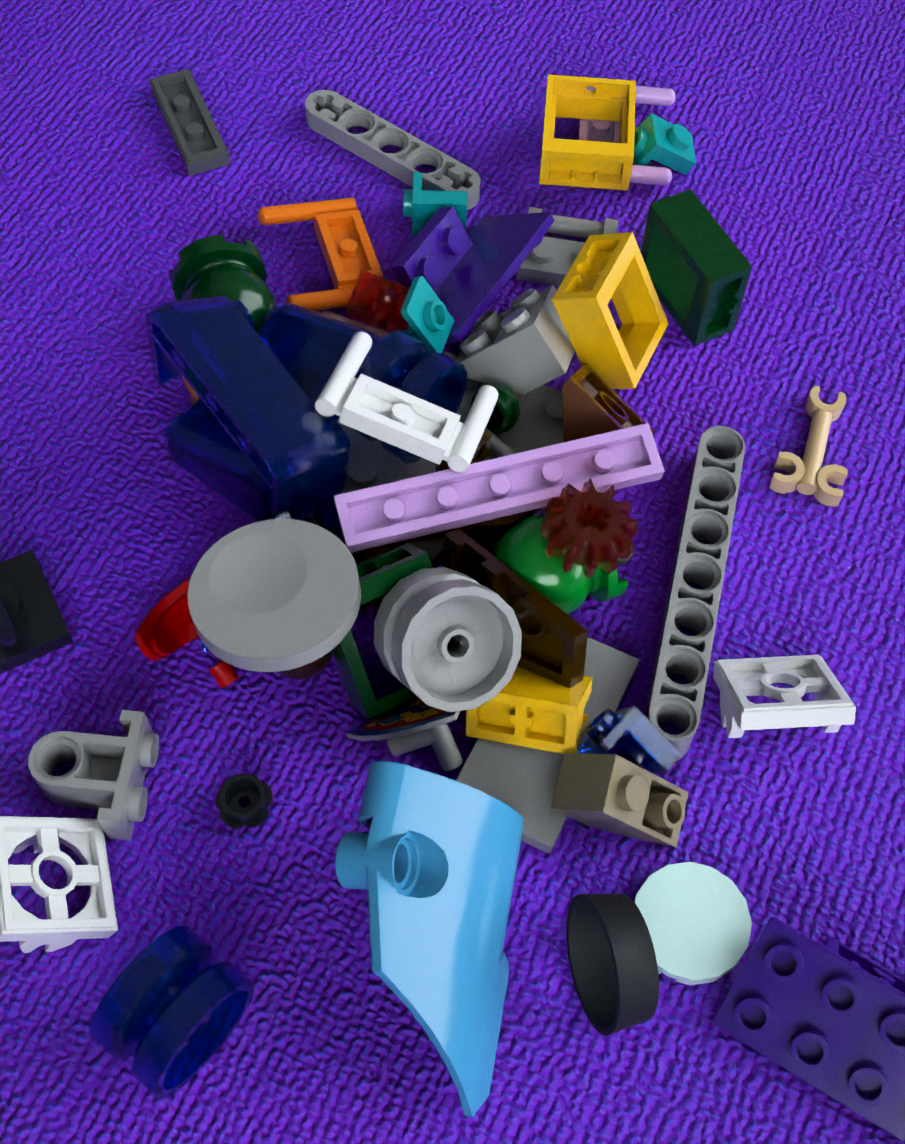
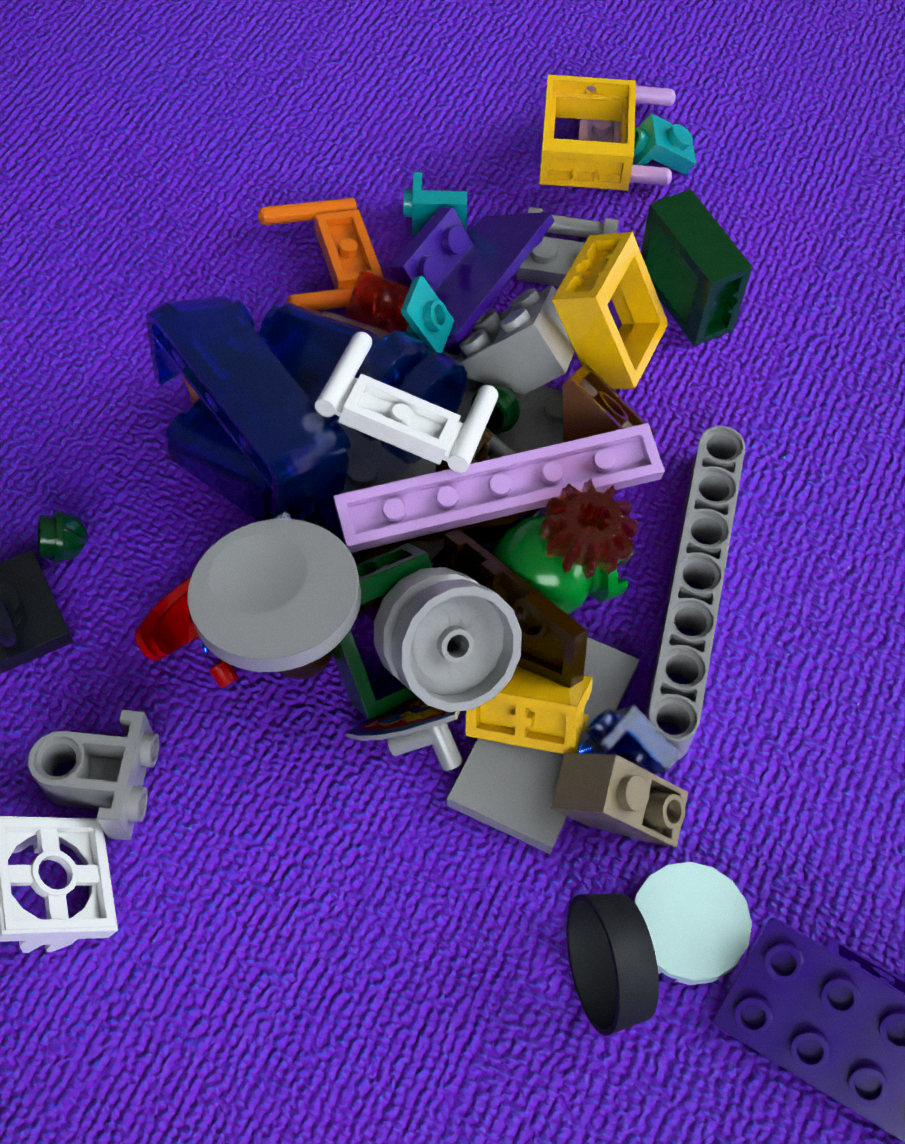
clear blue wheel [88,926,255,1100] -> none
dark grey tile [149,69,231,176] -> none
dark green tile [169,235,276,358] -> none
black plate [216,774,273,829] -> none
light grey beam [305,90,481,210] -> none
dark azure panel [335,761,525,1117] -> none
white piece [713,655,856,738] -> none
tan bar [769,386,848,507] -> none
none -> dark green plate [37,510,88,563]

